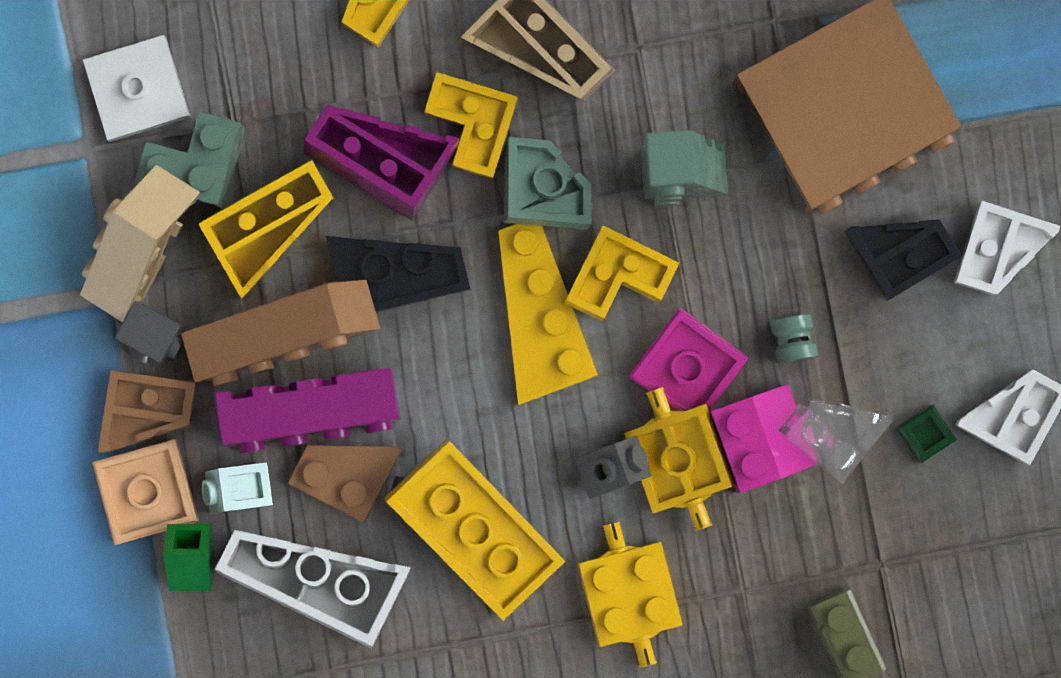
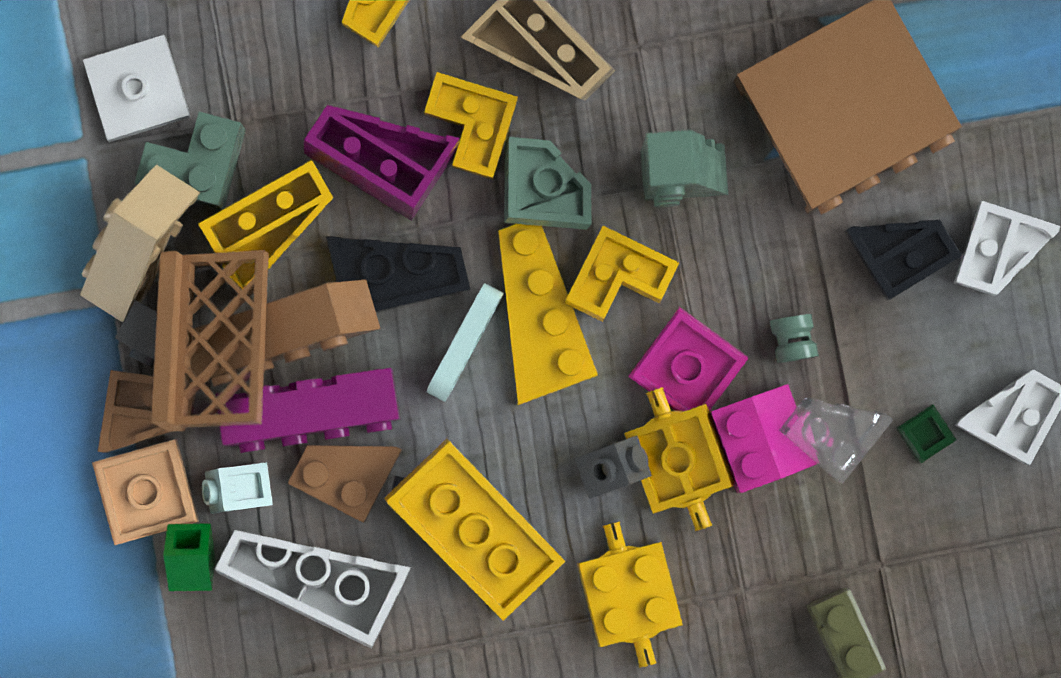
none -> medium nougat fence [151,250,269,432]
none -> light aqua beam [426,283,504,402]

